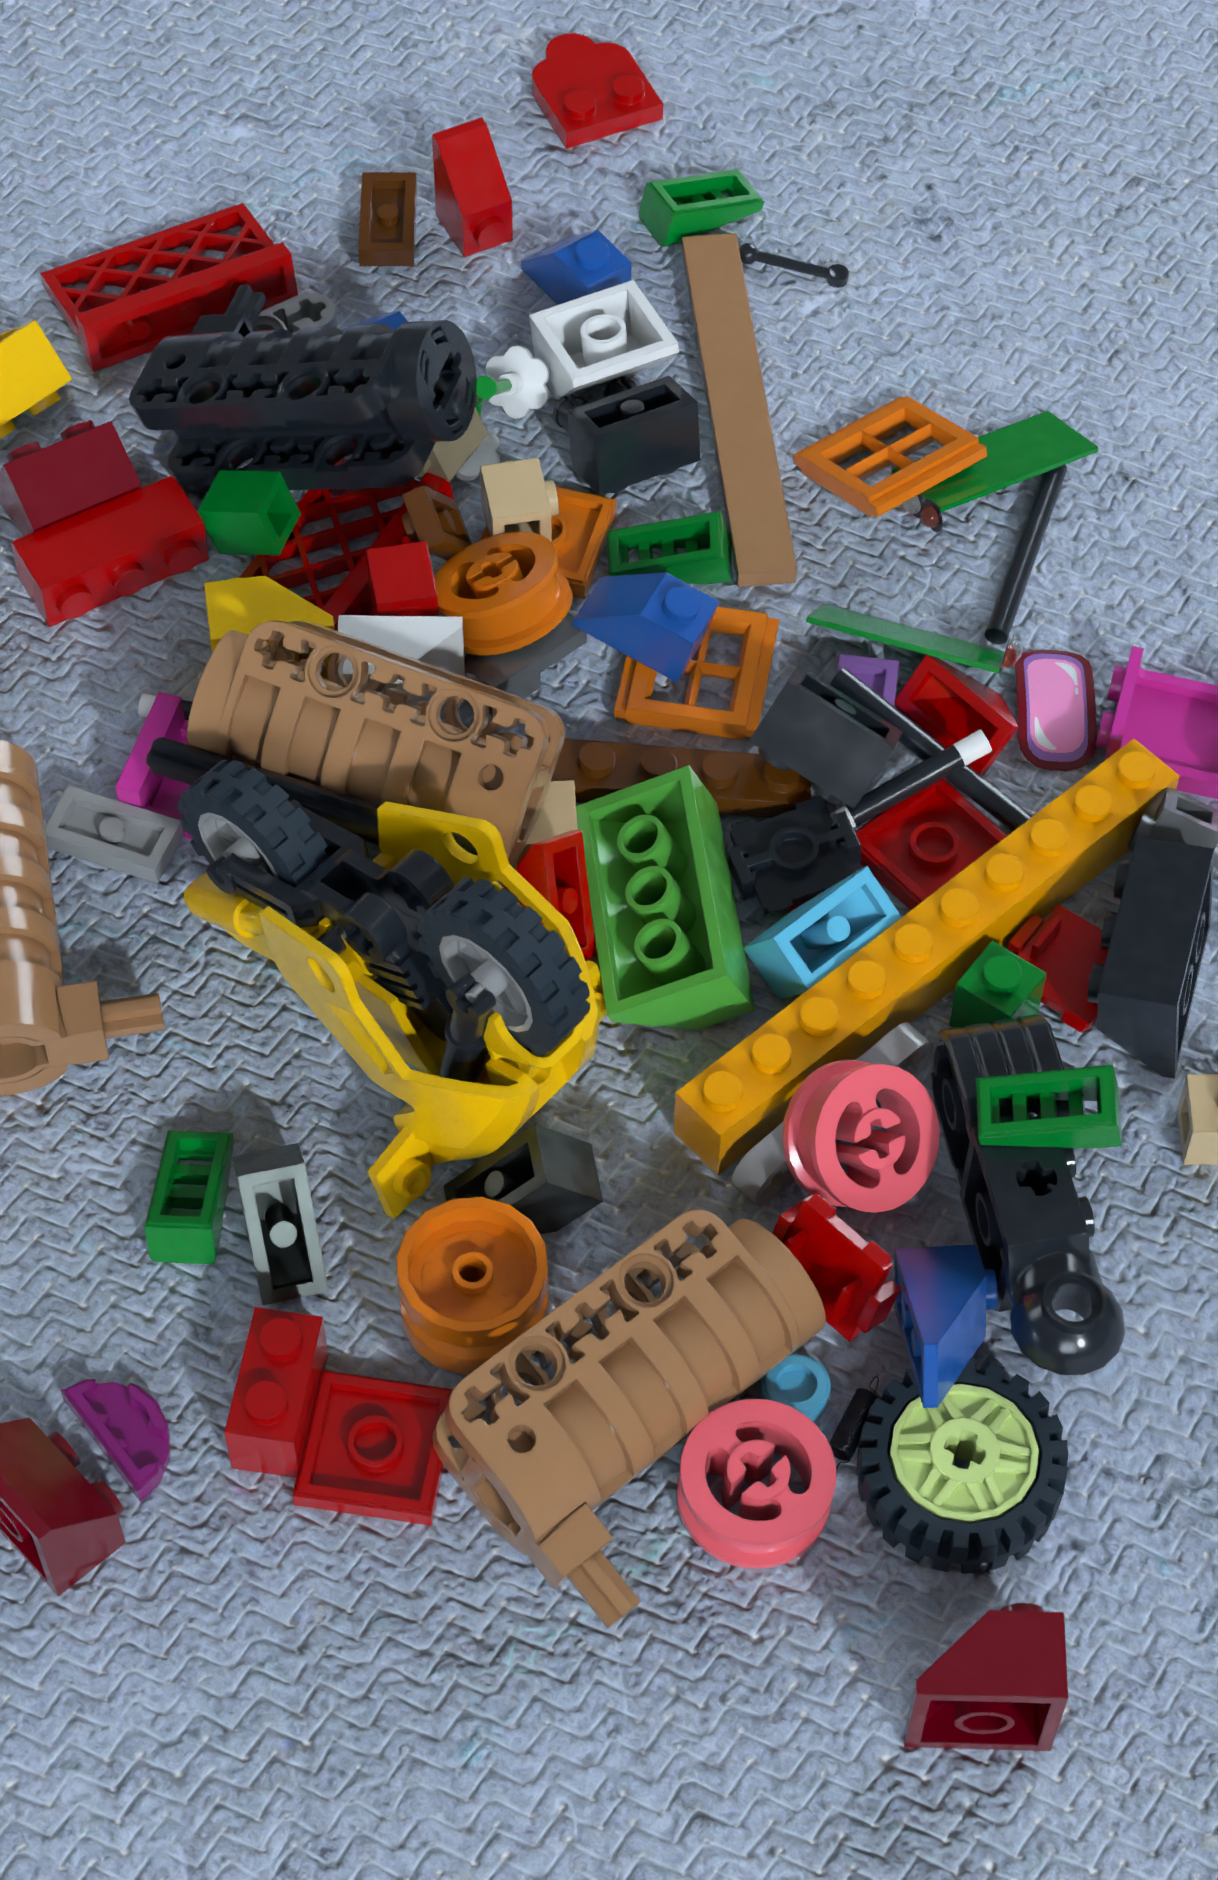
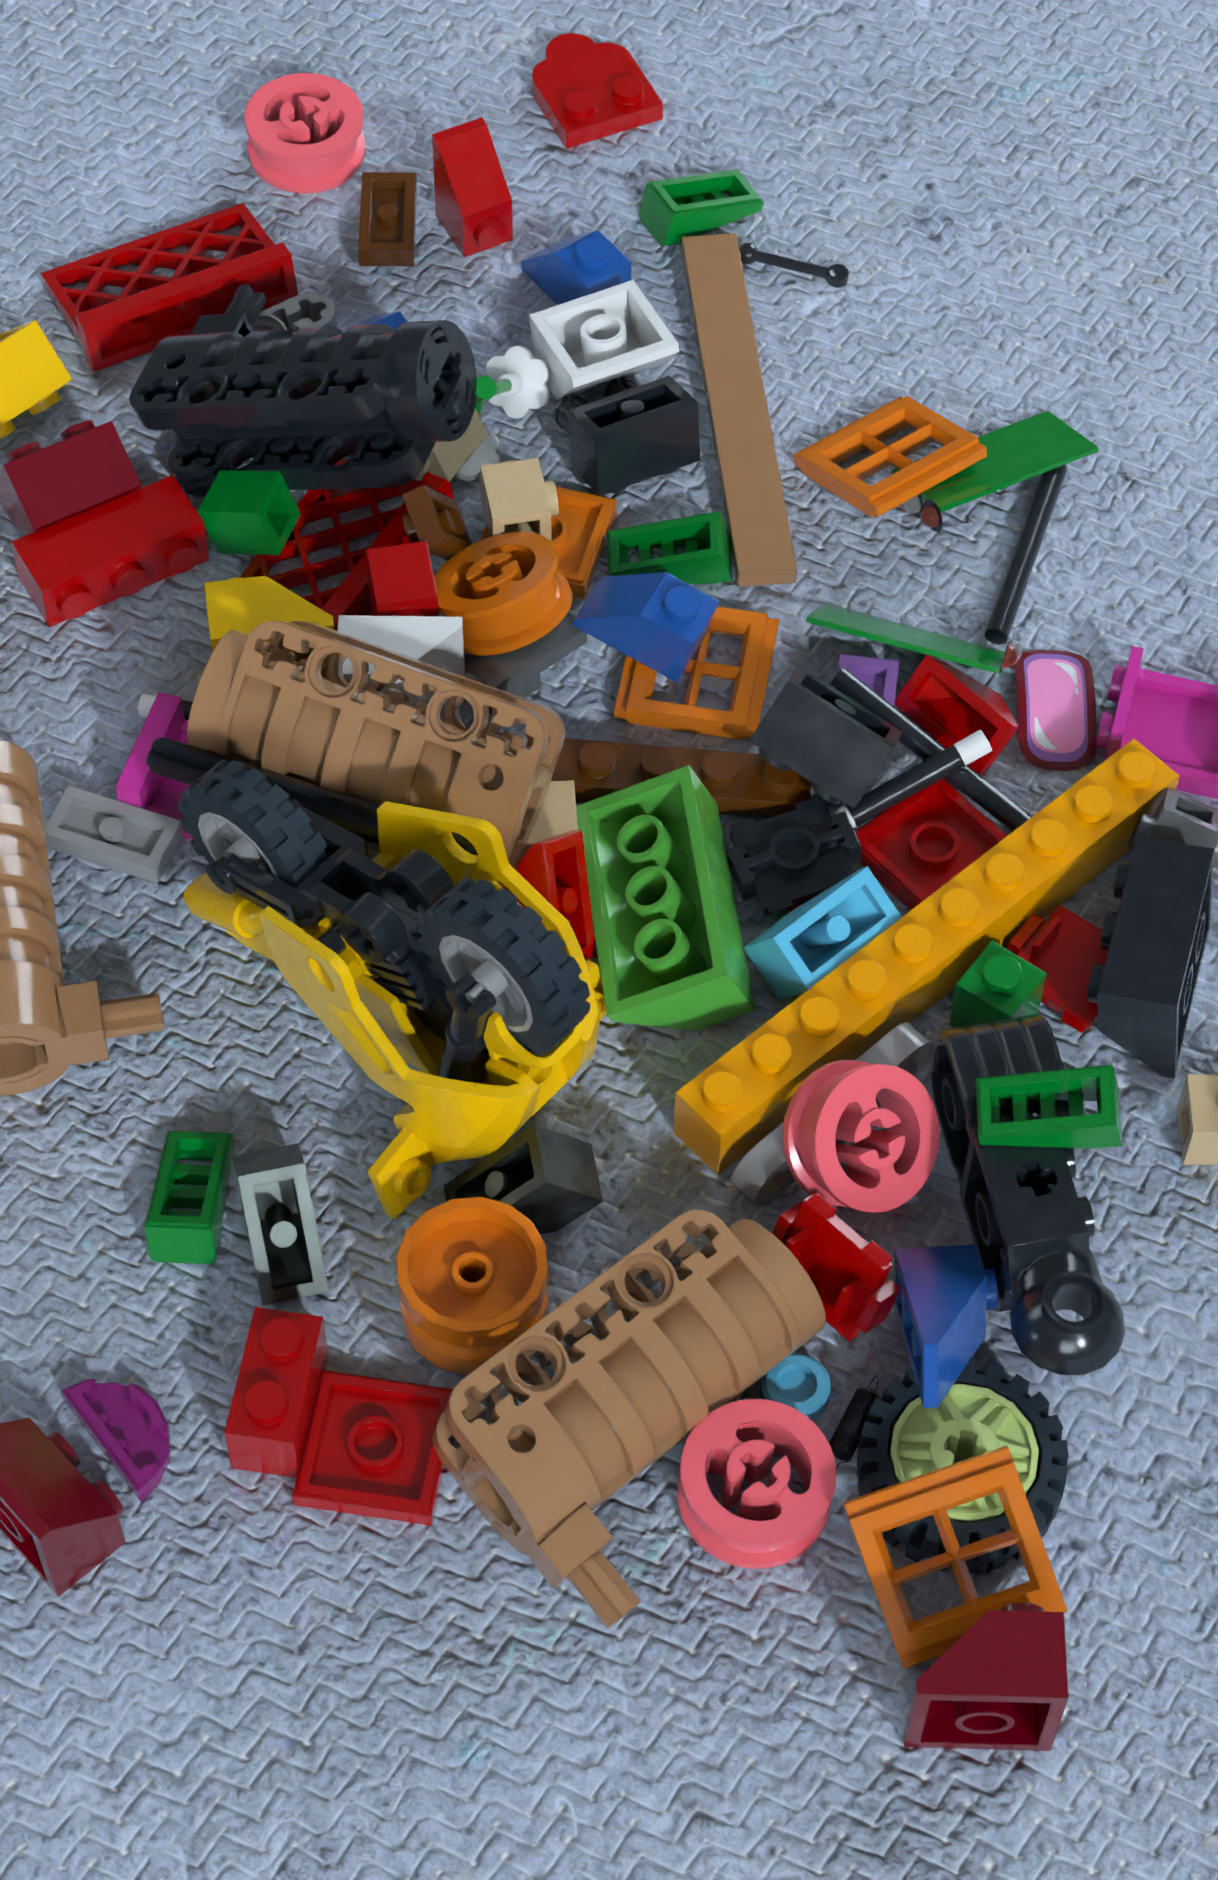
none -> coral wheel [244,73,366,194]
none -> orange piece [844,1445,1068,1668]

